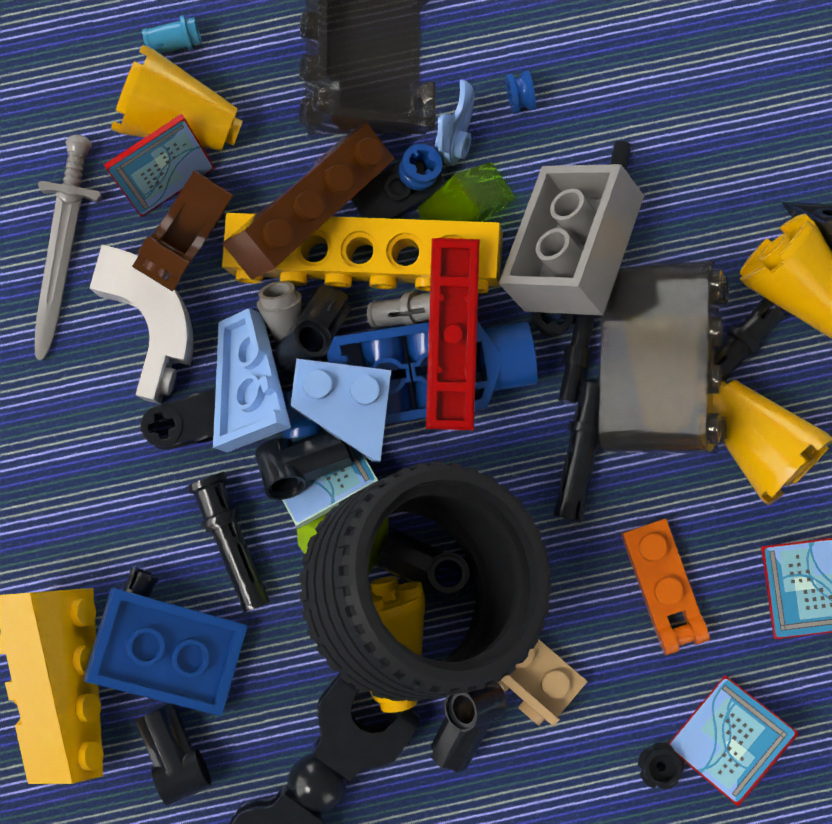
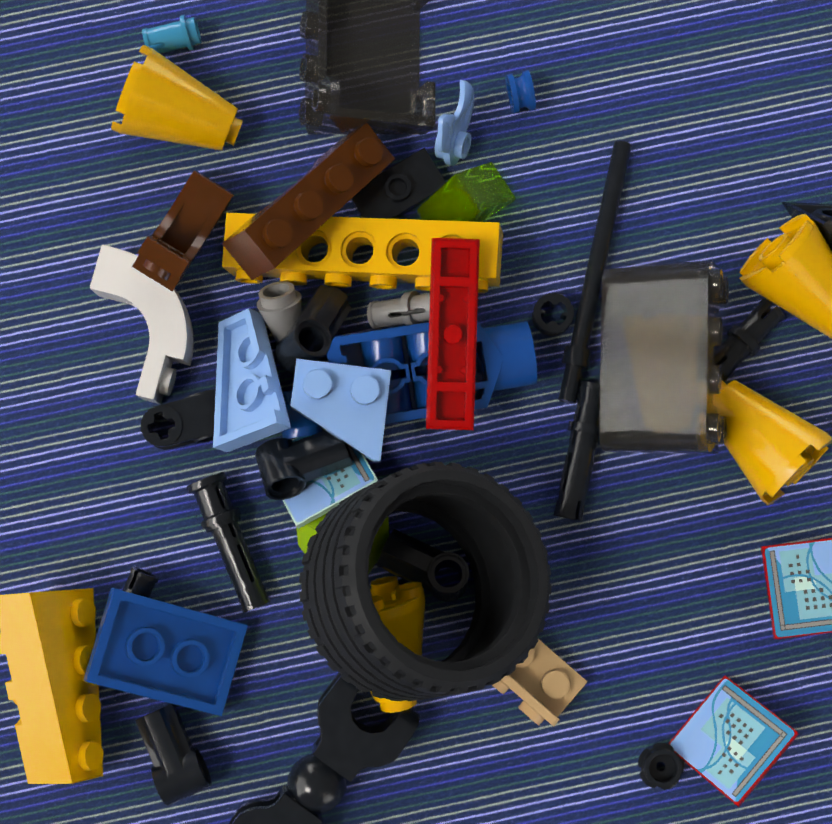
light grey sword [35,135,102,361] -> none
piece [104,113,215,217] -> none
blue bush [398,144,442,190] -> none
black piece [431,683,507,773] -> none
light grey brick [499,164,644,316] -> none
orange plate [621,518,710,656] -> none

